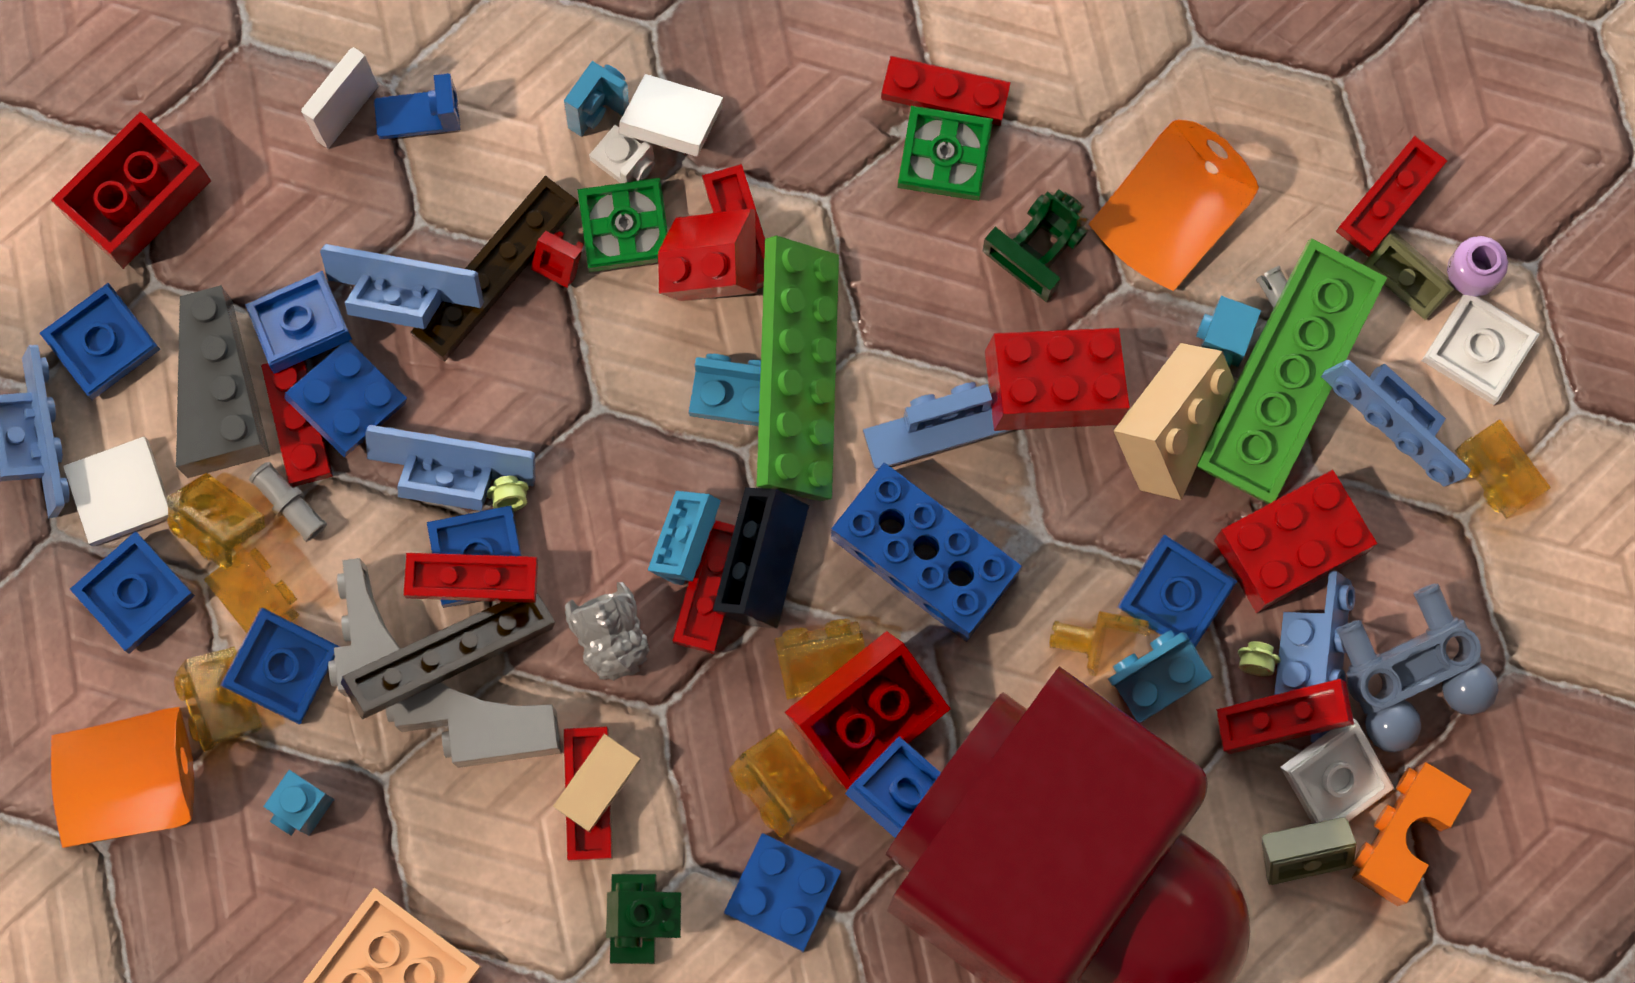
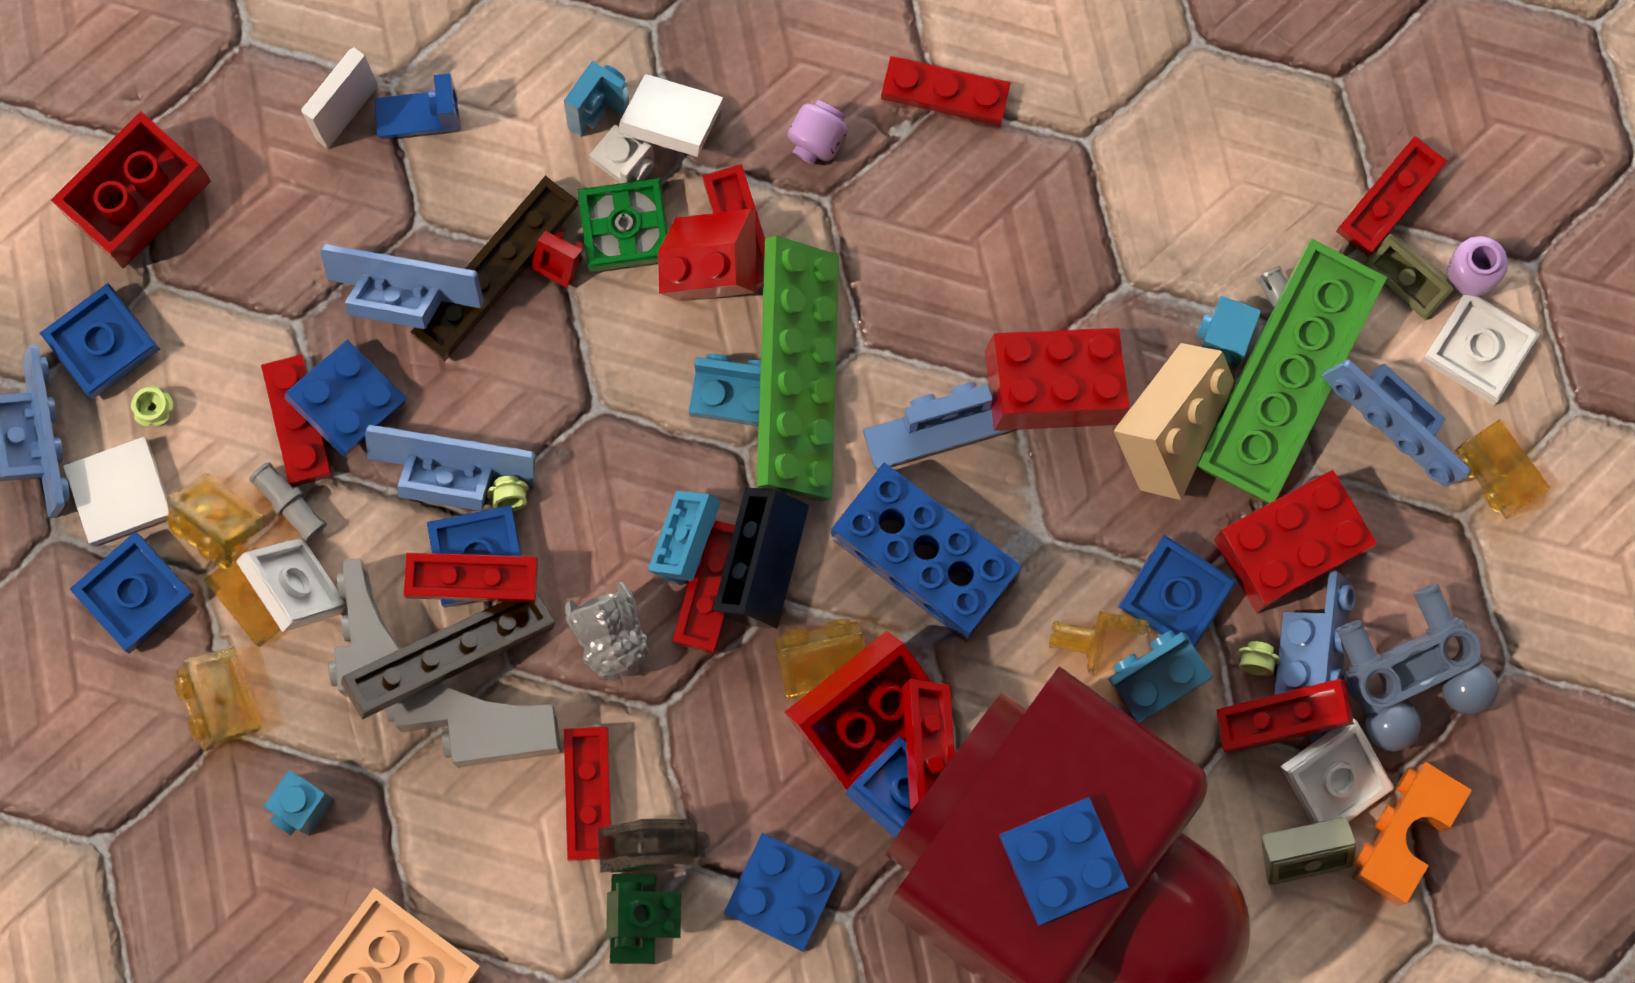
orange piece [51,707,195,848] -> none
dark grey wedge [176,285,270,478] -> none
blue plate [220,608,340,725] -> none
plate [245,271,352,374] -> none
tan tile [553,734,641,833] -> none
clear yellow bracket [729,728,833,838] -> none
green piece [897,106,993,201] -> none
dark green tile [982,189,1089,303] -> none
orange piece [1088,119,1259,291] -> none
none -> yellowish green plate [131,386,173,427]
none -> white tile [236,538,347,632]
none -> clear smoke torso [598,819,711,873]
none -> lavender head [787,100,848,165]
none -> red plate [902,679,955,810]
none -> blue plate [999,797,1128,926]

